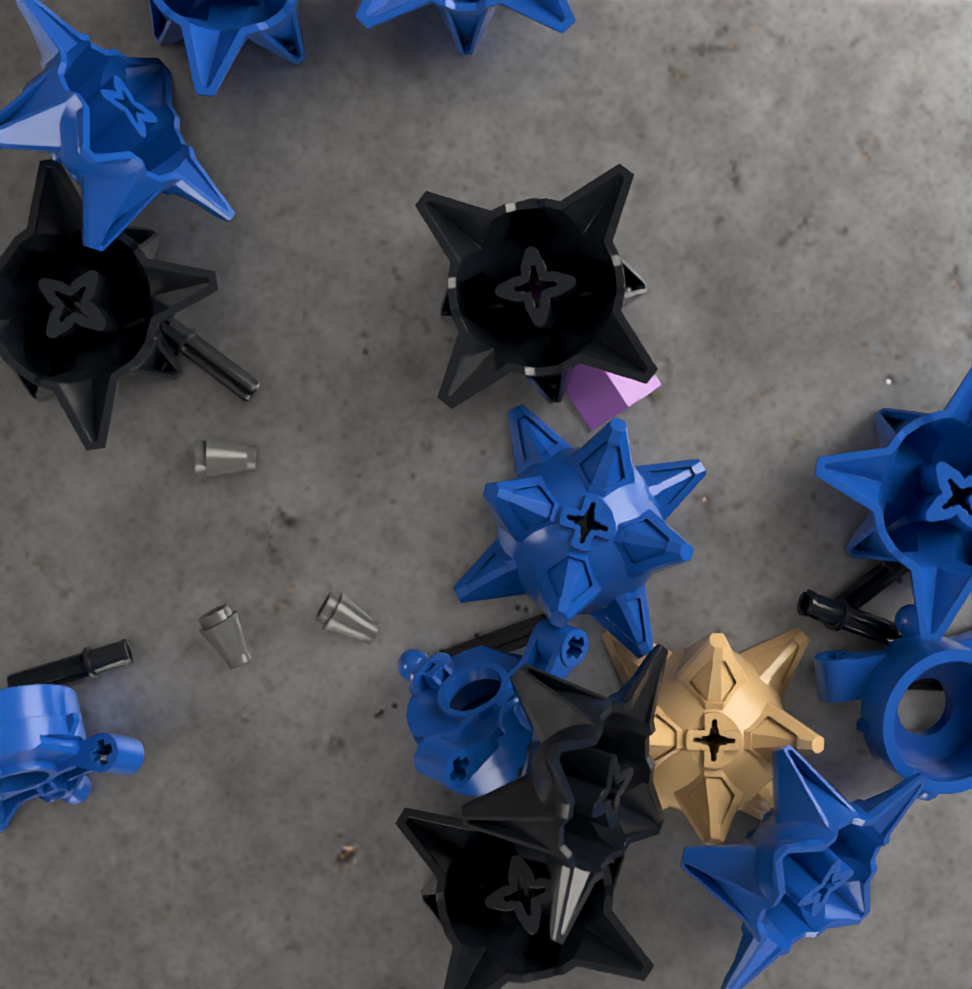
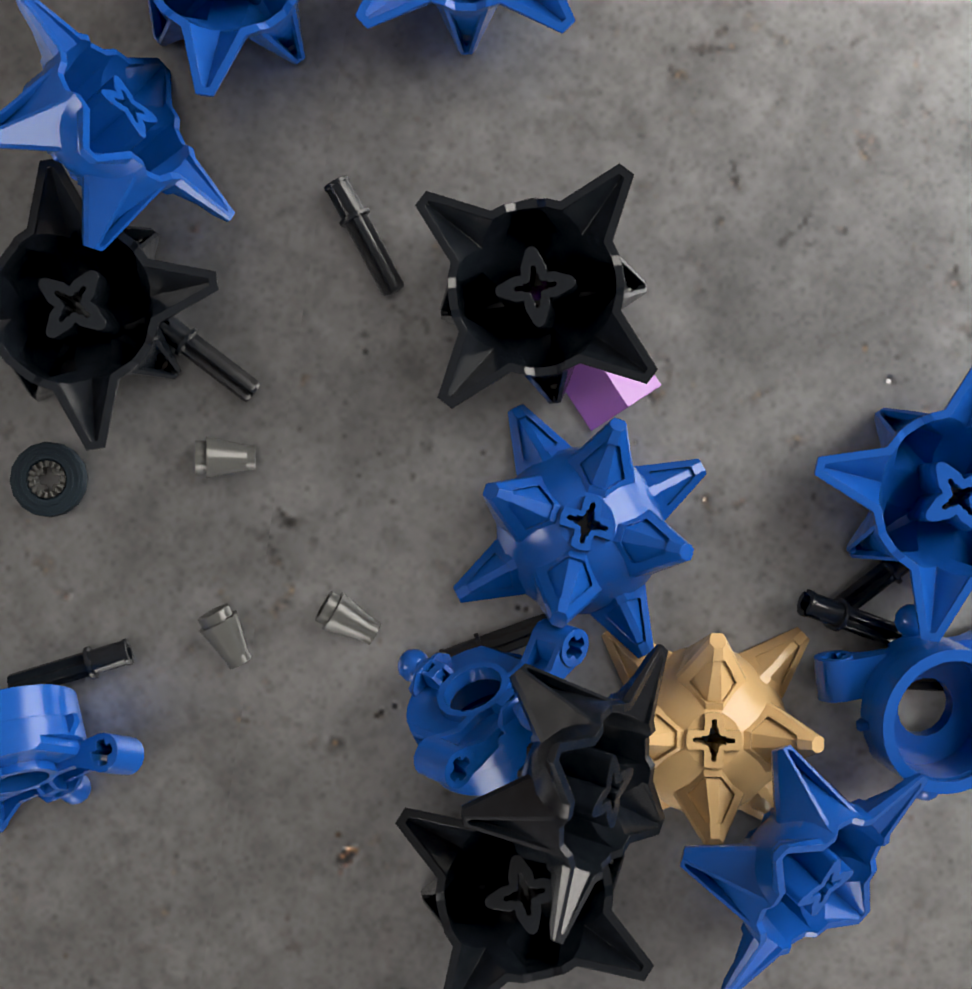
none -> black bush [10,442,88,517]
none -> black axle [324,175,404,296]

